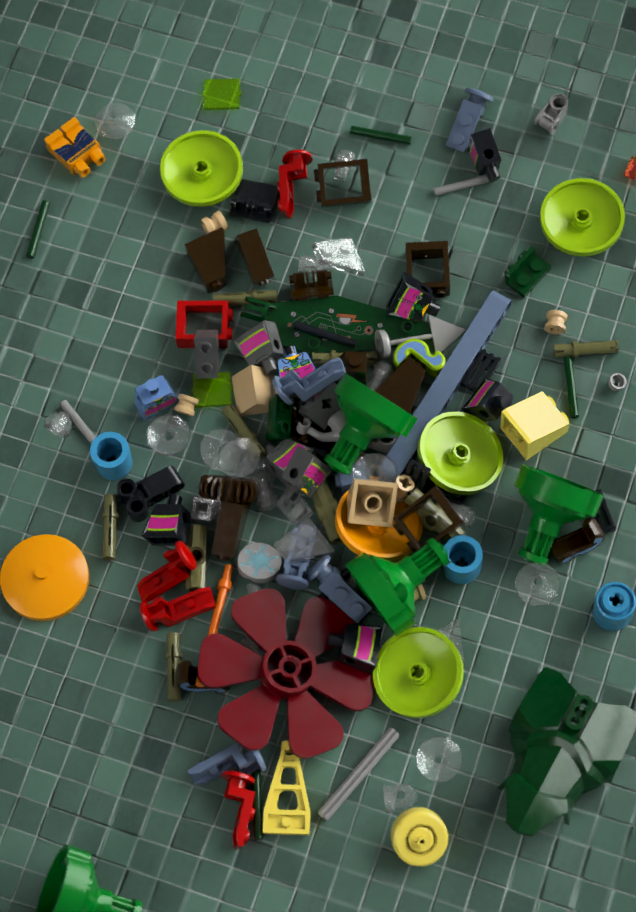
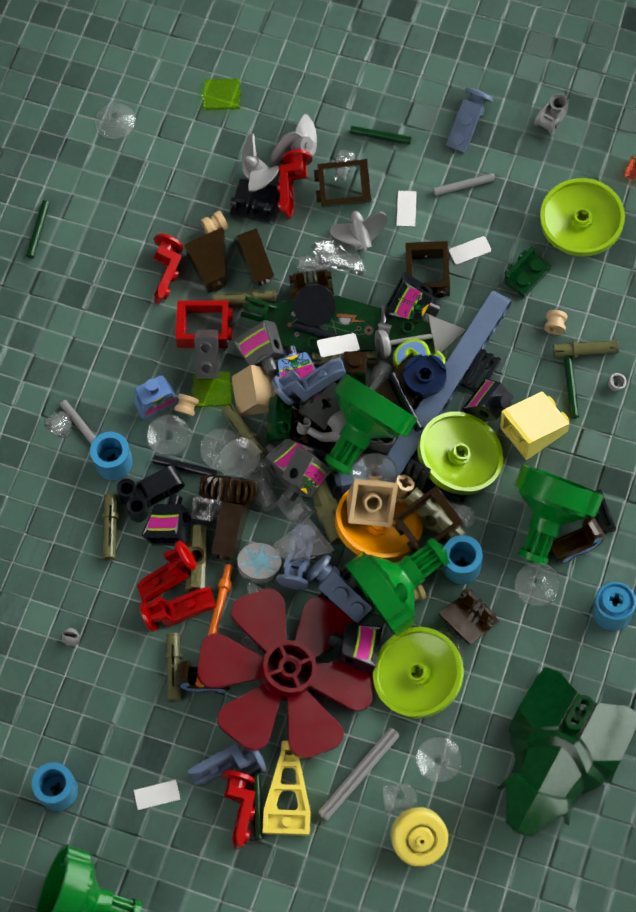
light orange dish [0,534,89,621] -> none
light orange hips [44,116,105,178] -> none
lime dish [160,130,243,207] -> none
black torso [467,128,501,182] -> none
none -> dark azure piece [31,763,78,811]
none -> light grey hinge [61,628,80,647]
none -> white sticker [134,780,180,810]
none -> red piece [153,233,183,305]
none -> black bar [153,455,217,476]
none -> light grey piece [242,133,279,192]
none -> light grey piece [271,114,317,167]
none -> black tile [293,283,336,327]
none -> white sticker [317,333,360,357]
none -> light grey piece [330,211,387,252]
none -> flat silver hand [378,305,392,336]
none -> black bar [388,373,423,432]
none -> white sticker [396,191,417,226]
none -> dark blue plate [403,354,447,399]
none -> dark brown hinge [438,588,500,645]
none -> white sticker [449,236,491,264]

